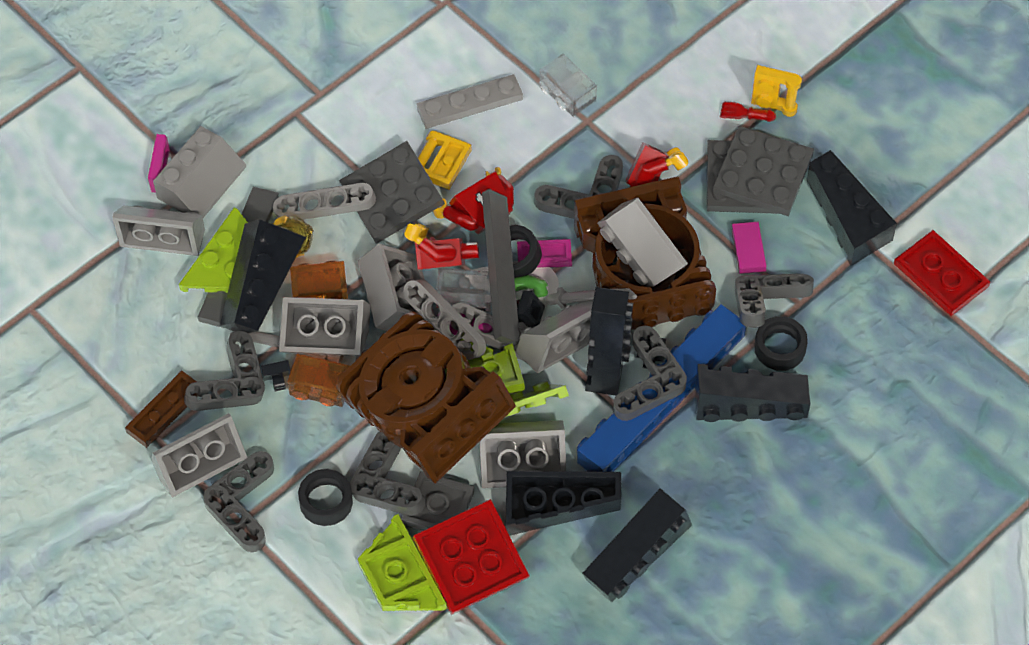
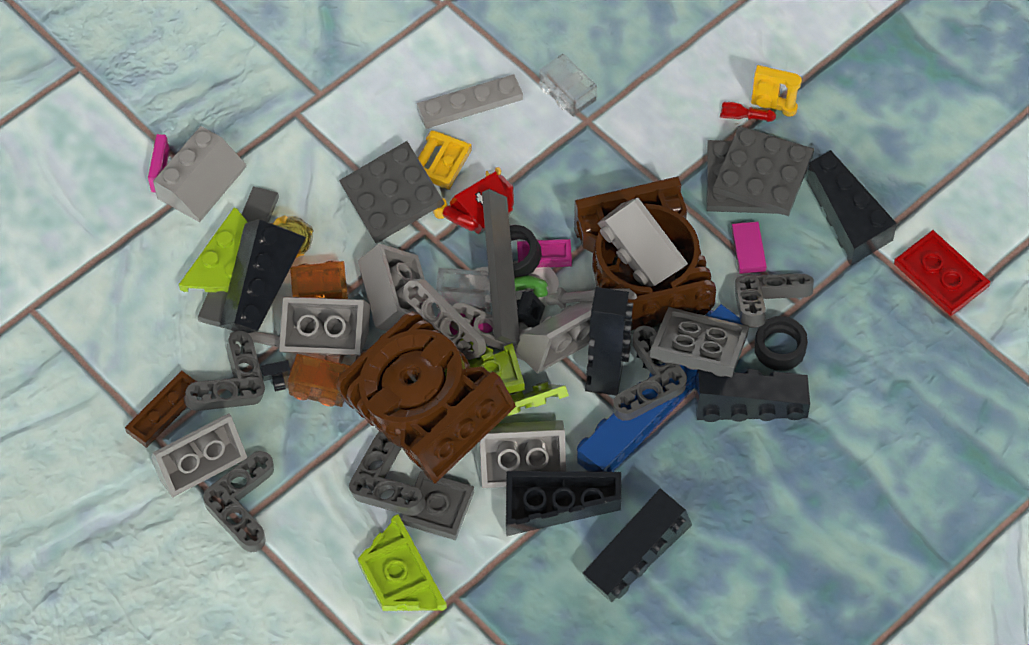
light grey slope [112,206,205,256] -> none
light grey beam [273,183,376,222] -> none
black tyre [298,469,353,526] -> none
red torso [404,223,479,270] -> none
red plate [413,499,530,615] -> none
dark grey beam [534,155,623,219] -> none
red torso [625,142,688,187] -> none
none -> dark grey plate [650,307,749,377]

